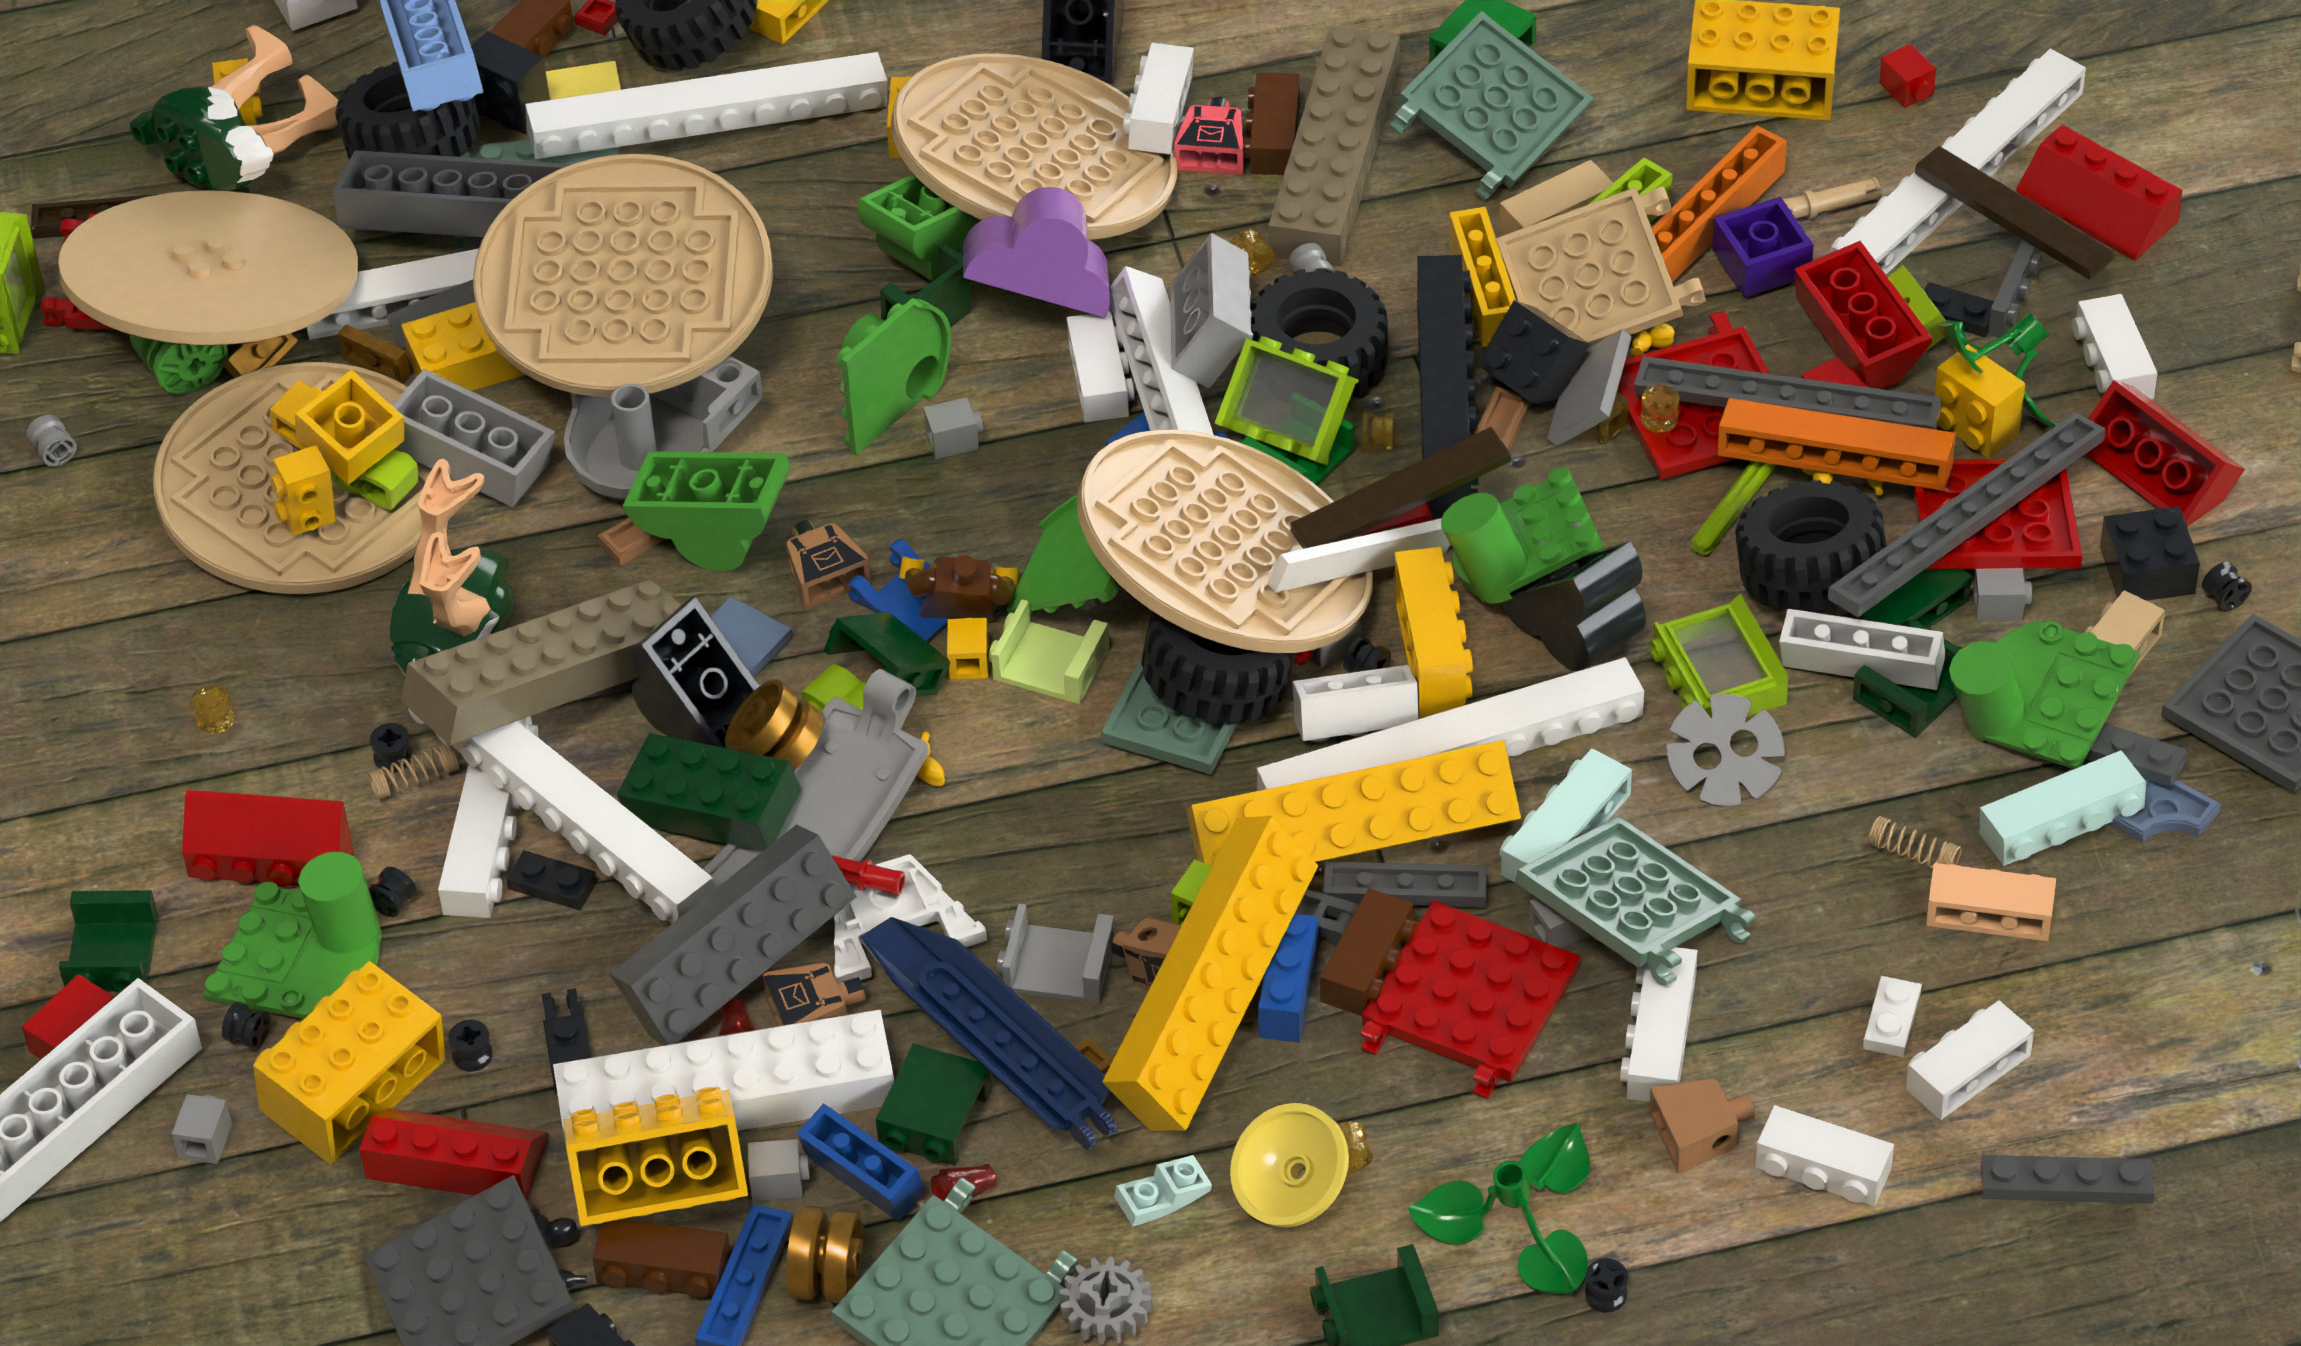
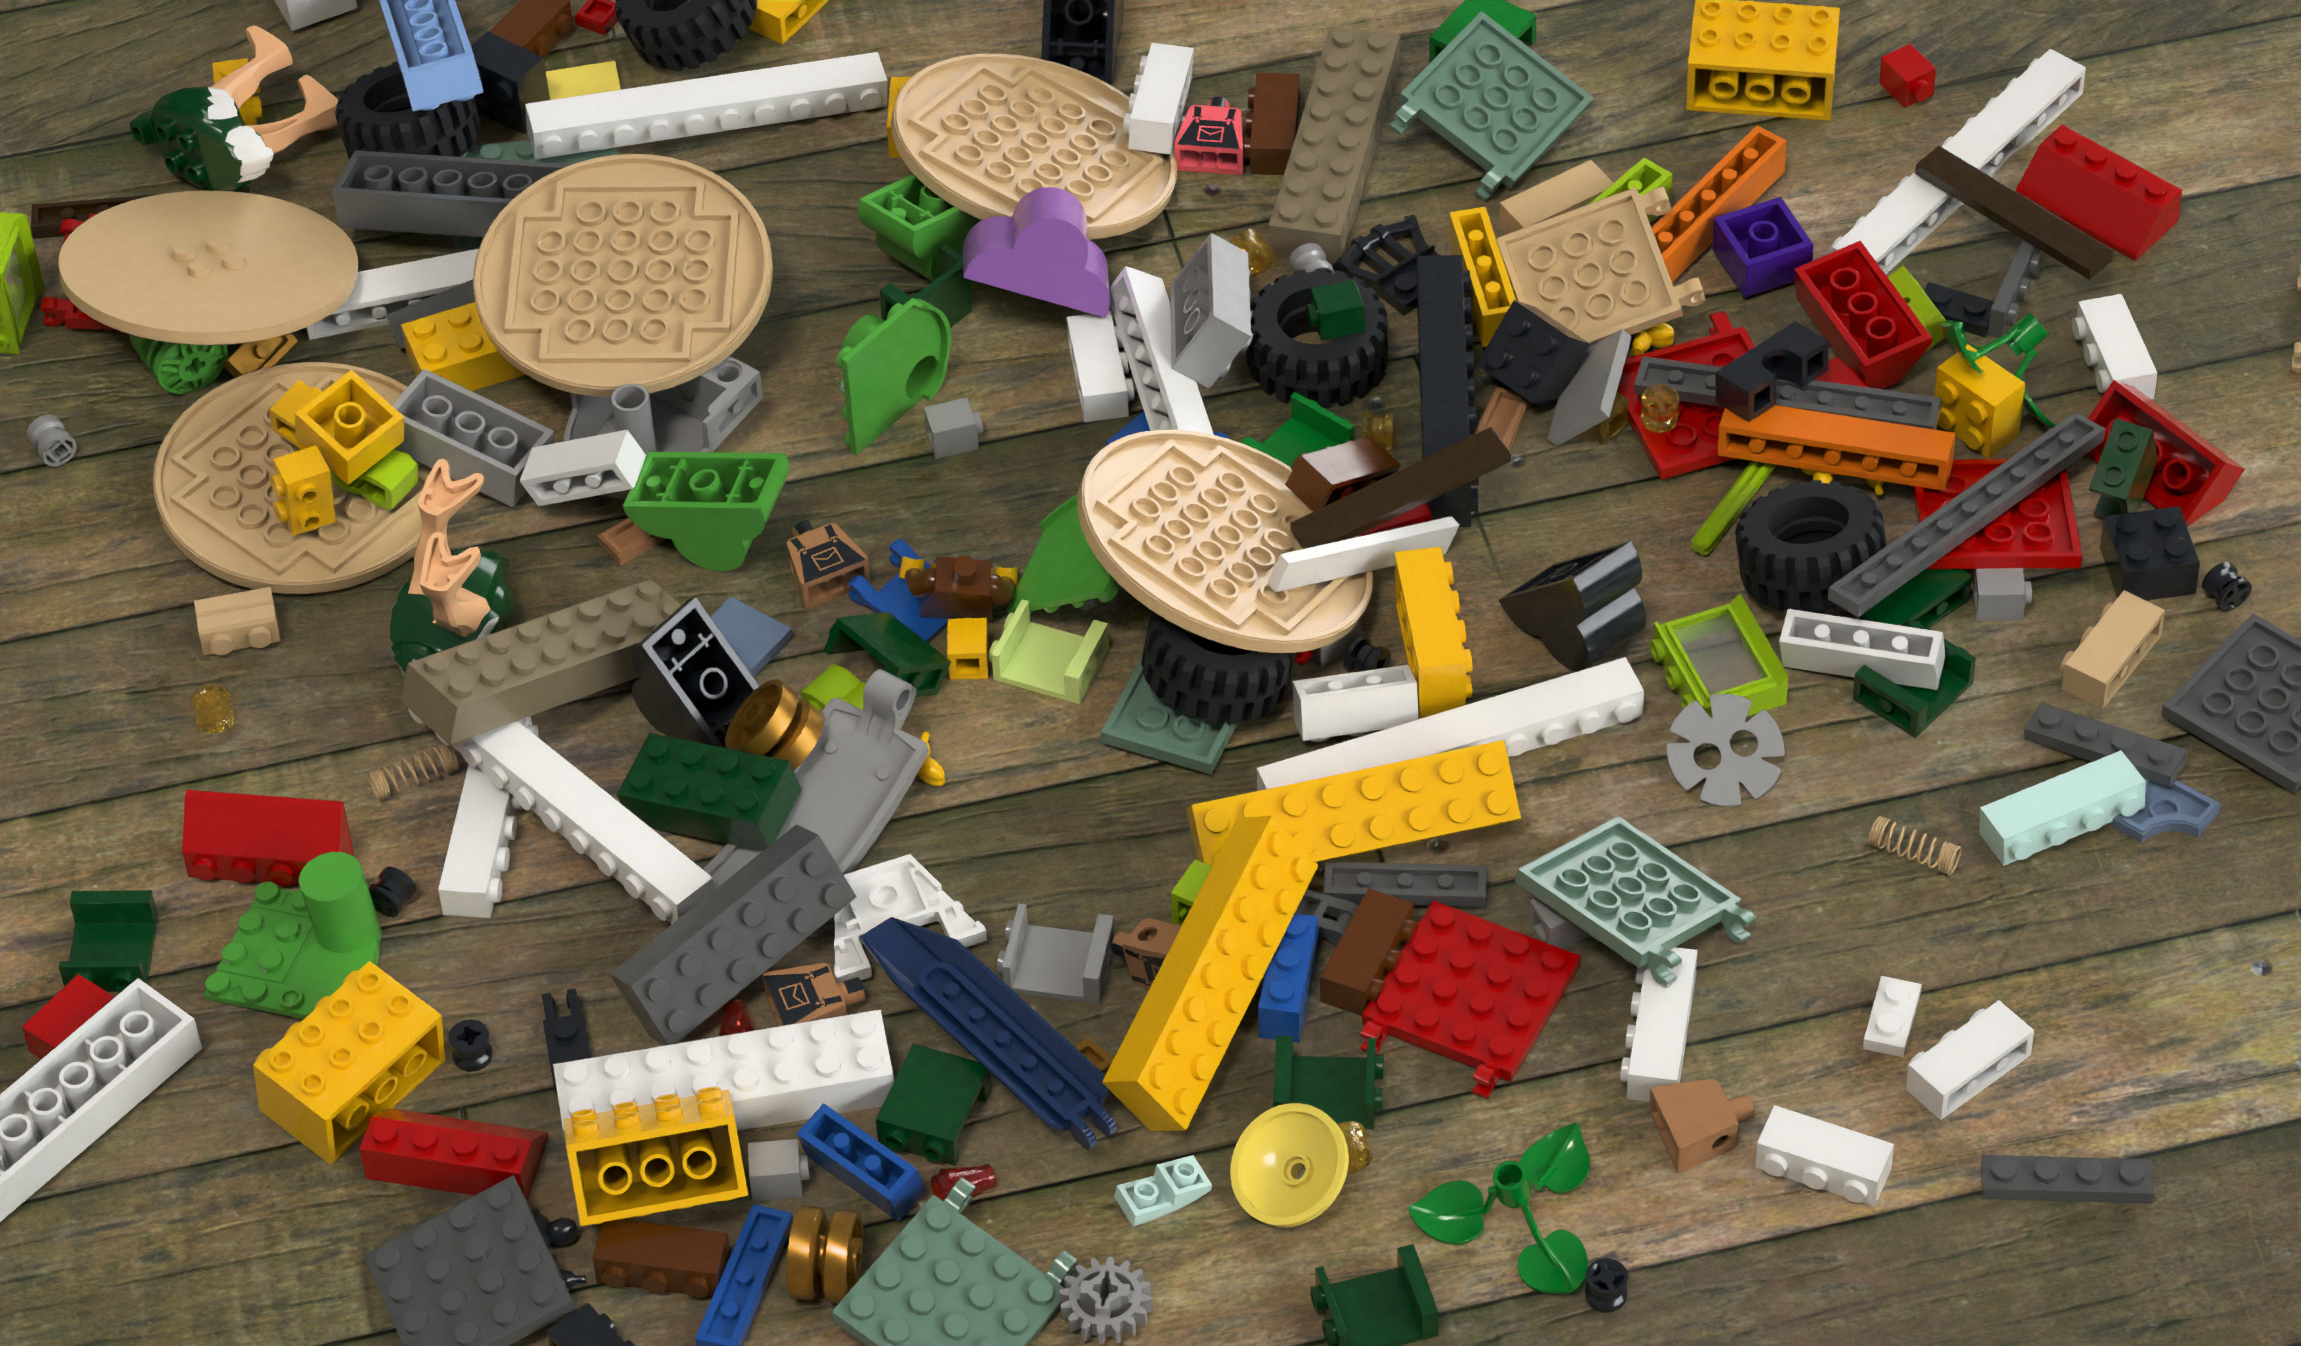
light grey brick [172,1094,233,1164] -> none
black wheel [222,1002,271,1050] -> none
pearl gold plate [337,325,411,384] -> none
black wheel [370,723,413,773] -> none
black plate [506,850,597,911] -> none
red axle [832,855,906,897] -> none
window [1214,336,1359,466] -> none
bright green piece [1441,467,1604,604] -> none
light aqua brick [1499,748,1632,882] -> none
tan pin [1783,177,1881,219] -> none
light nougat brick [1926,863,2056,942] -> none
bright green piece [1949,620,2140,769] -> none
none -> tan brick [194,587,281,656]
none -> white brick [520,430,646,506]
none -> dark green panel [1273,1036,1384,1130]
none -> reddish brown brick [1285,436,1401,512]
none -> dark green brick [1306,279,1365,341]
none -> black plate [1332,214,1439,316]
none -> black arch [1715,321,1829,422]
none -> dark green panel [2089,418,2158,520]

